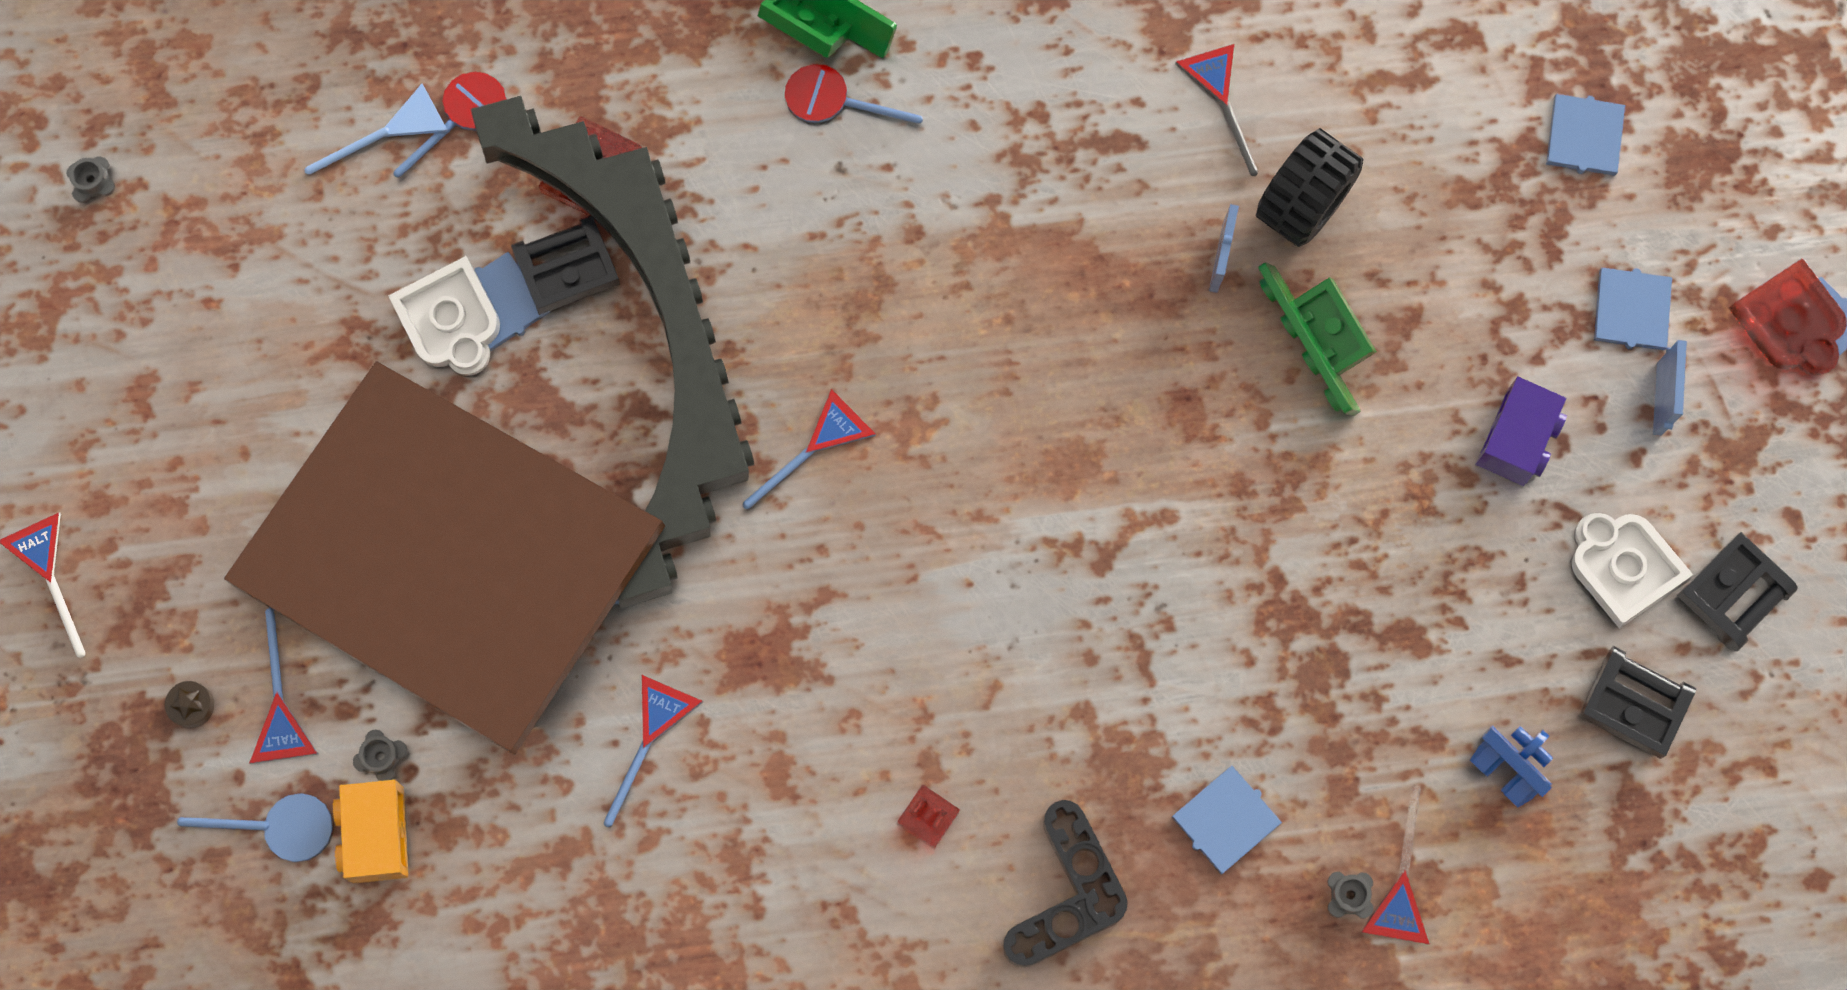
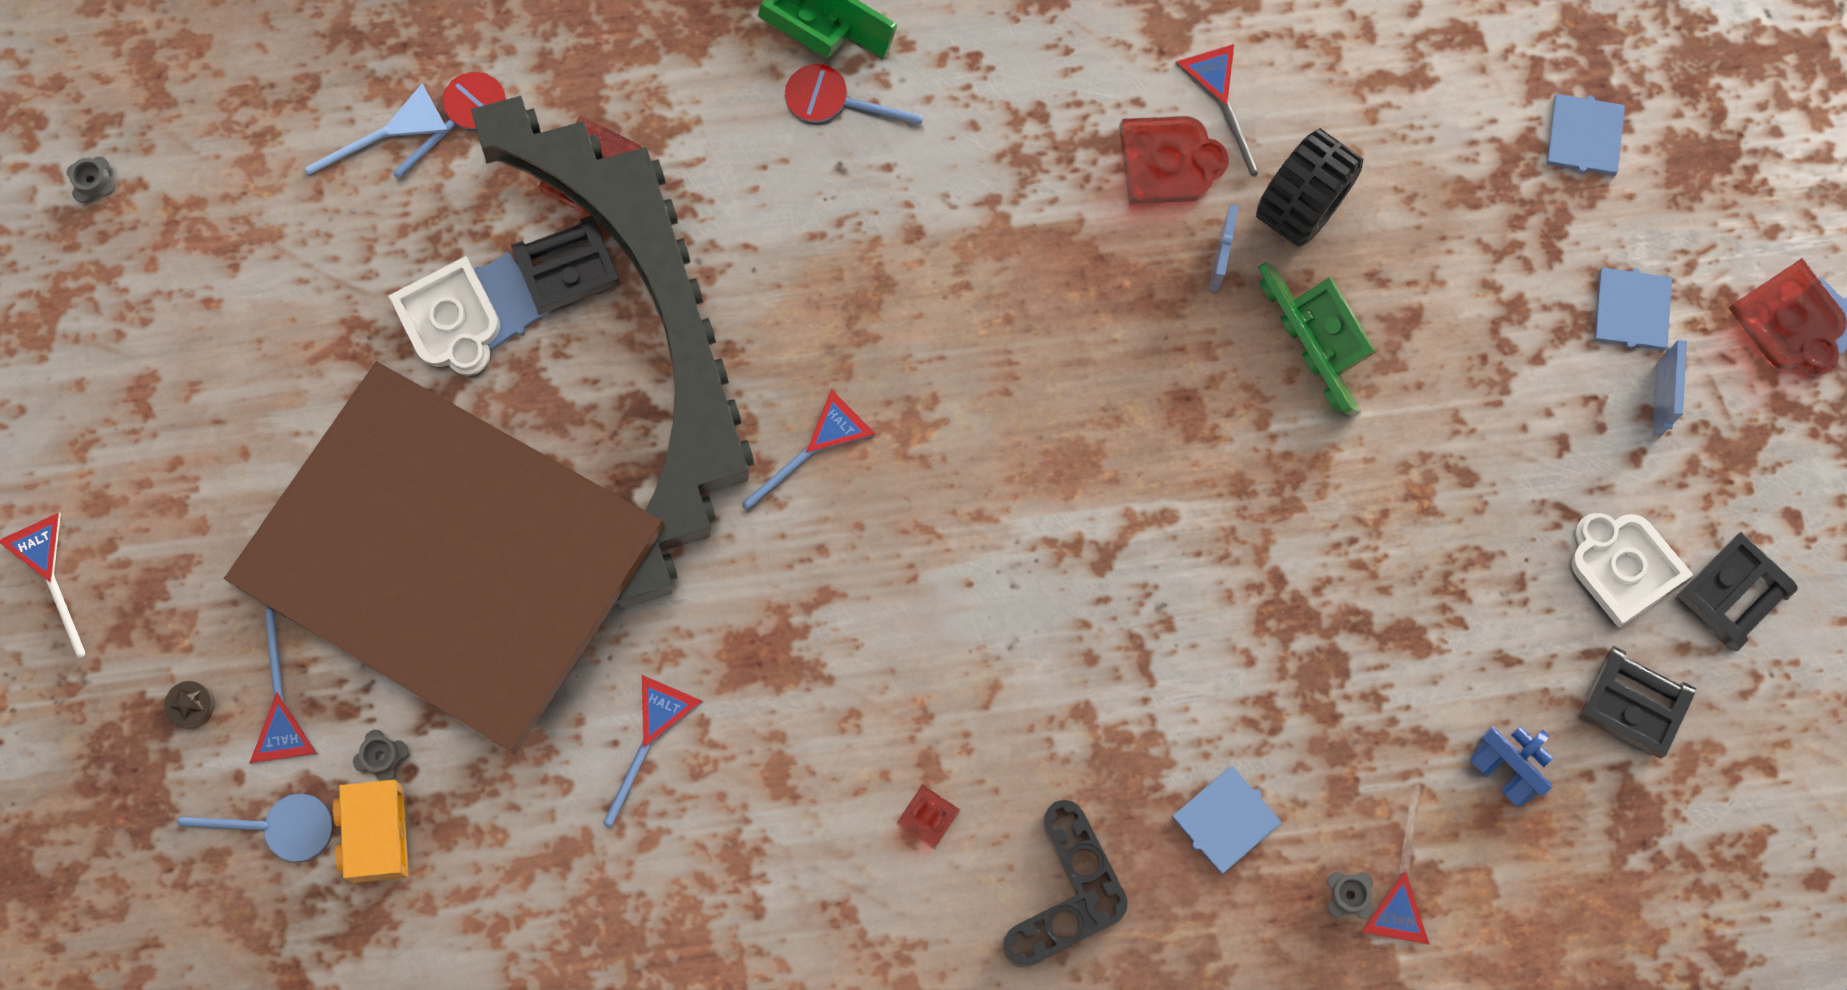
dark purple brick [1475,376,1567,486] -> none
none -> clear red plate [1119,116,1229,204]

